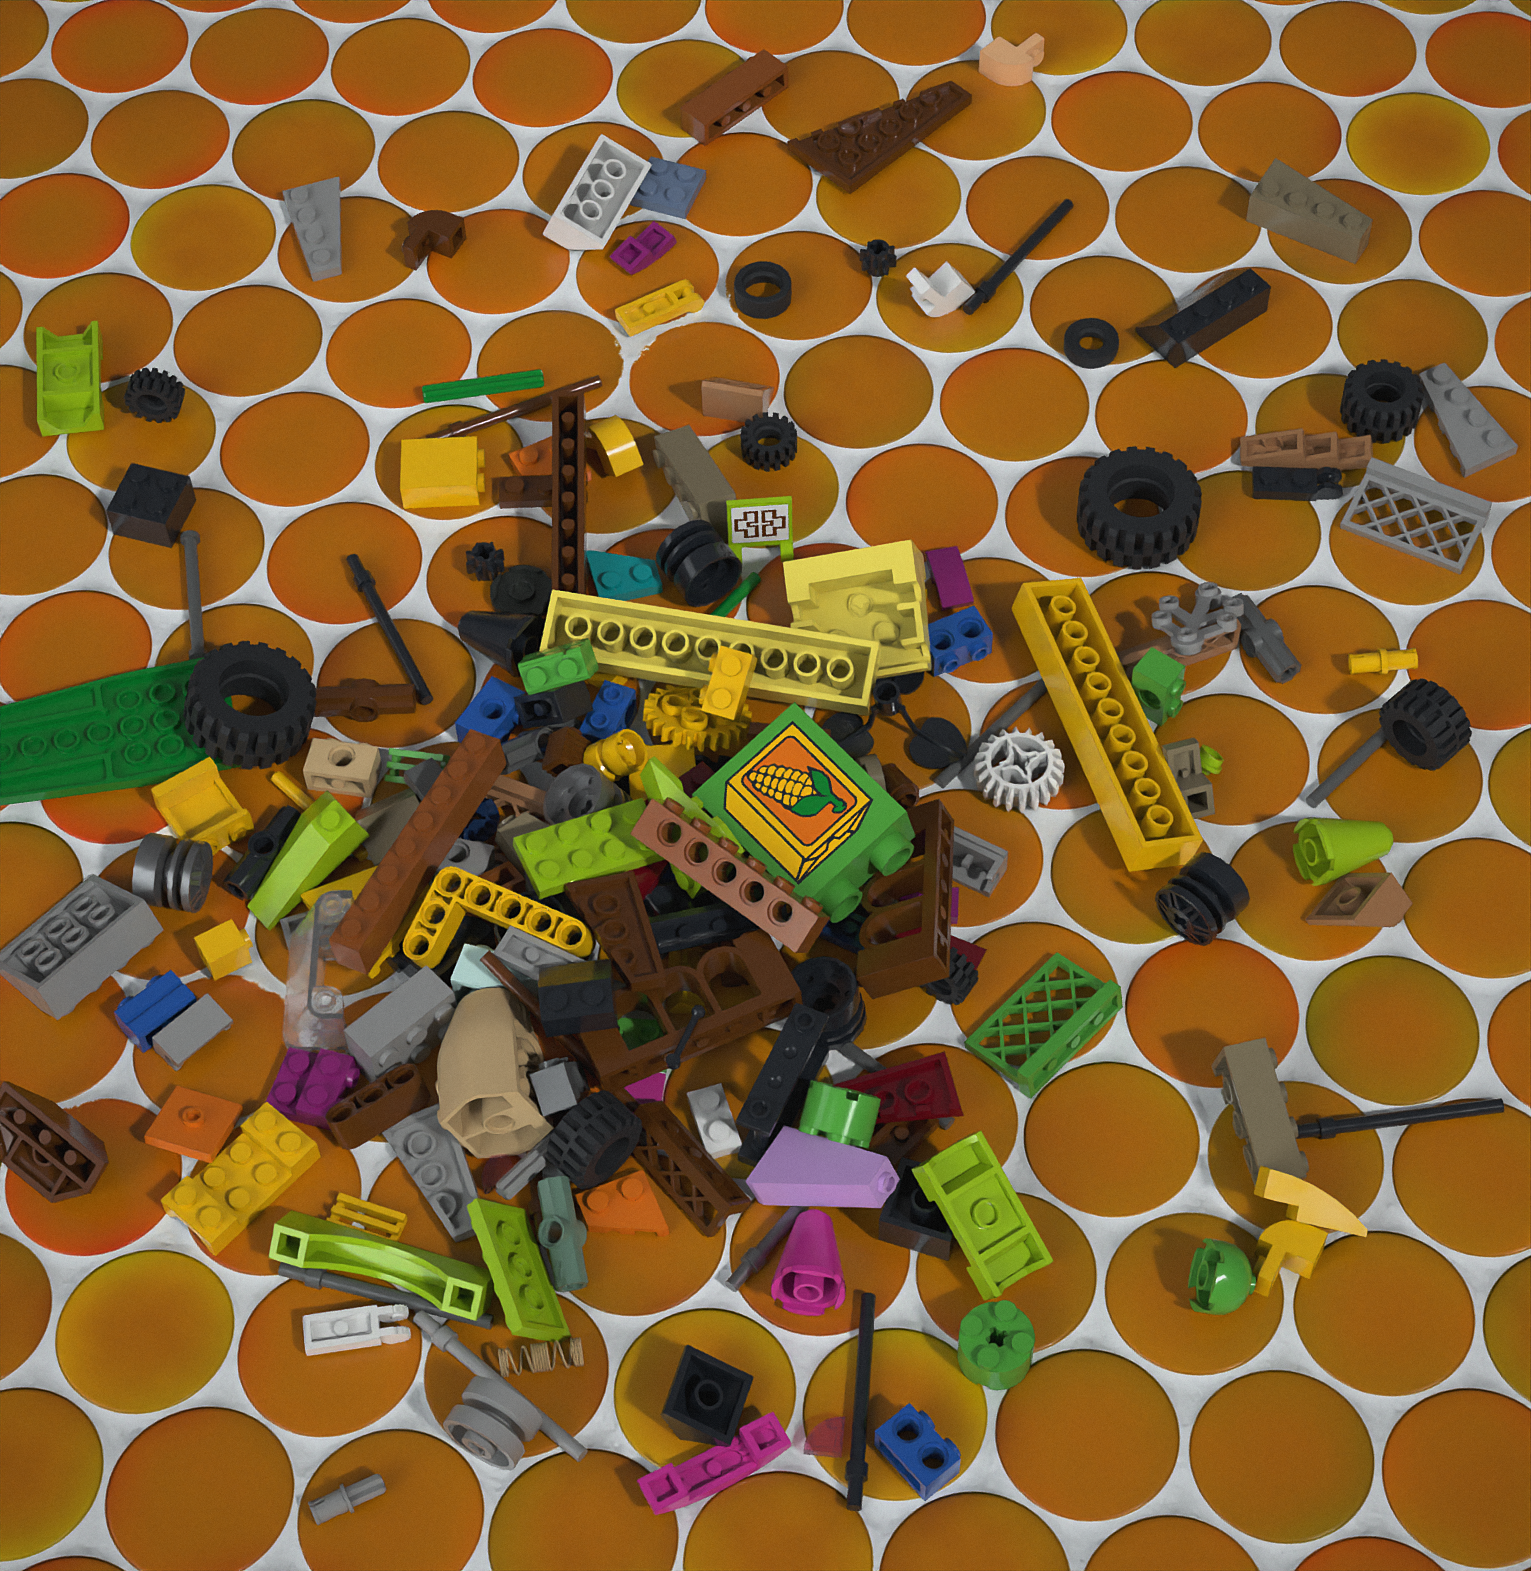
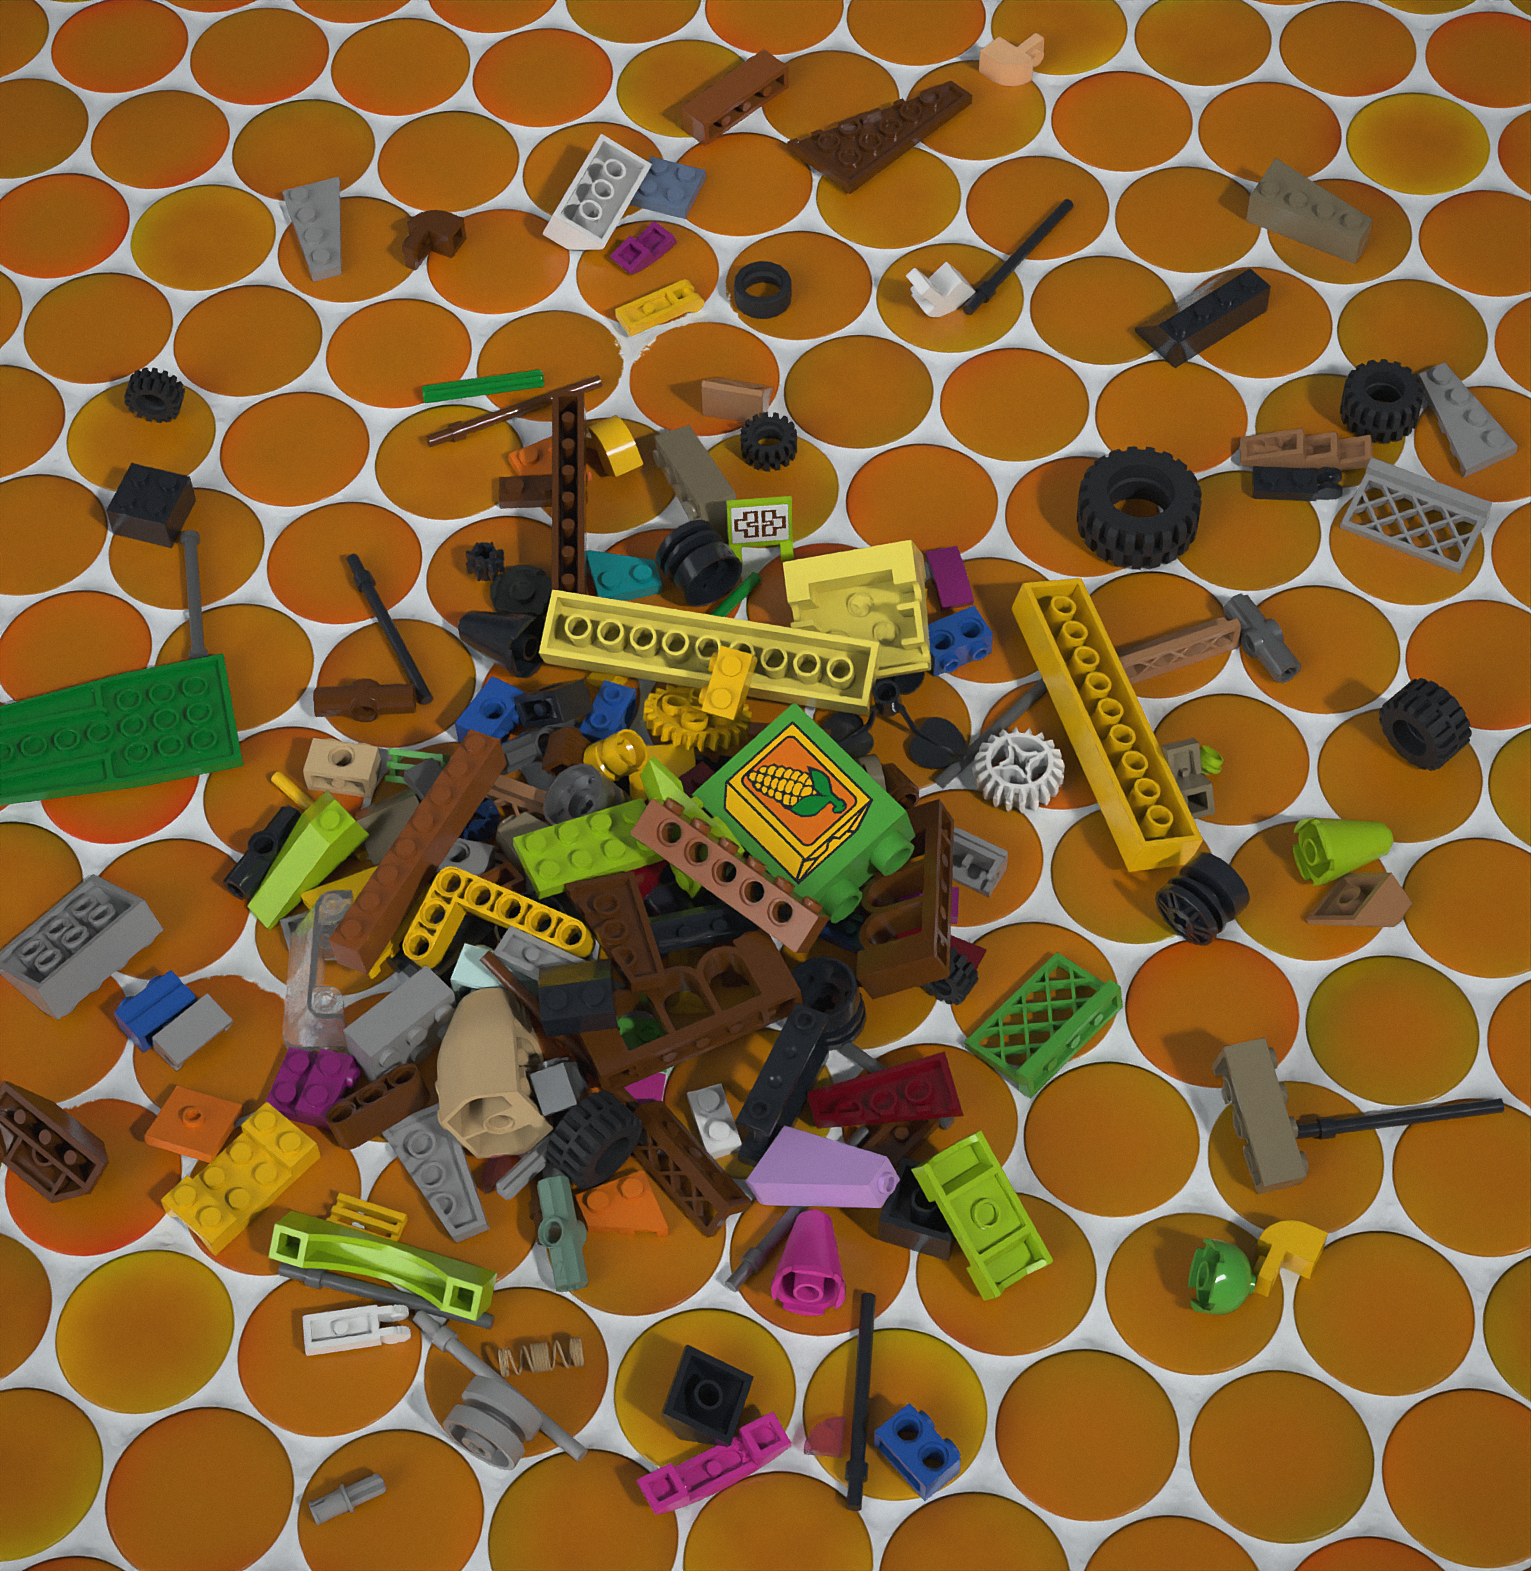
lime piece [36,321,105,437] -> none
flat silver wheel [132,833,213,913] -> none
yellow panel [151,757,255,856] -> none
black tyre [183,641,317,770] -> none
yellow brick [194,919,253,981] -> none
yellow brick [400,436,485,509] -> none
lime plate [467,1198,571,1344] -> none
bright green brick [518,638,599,695] -> none
black hinge [666,1005,706,1070] -> none
bright green brick [798,1080,881,1148] -> none
black gear [860,239,897,277] -> none
bright green brick [957,1300,1035,1391] -> none
black tyre [1063,318,1119,369] -> none
bright green brick [1131,647,1186,727] -> none
light grey plant [1152,582,1244,655] -> none
yellow slope [1254,1165,1368,1237] -> none
dark grey bar [1306,727,1388,808] -> none
yellow pin [1348,648,1418,675] -> none

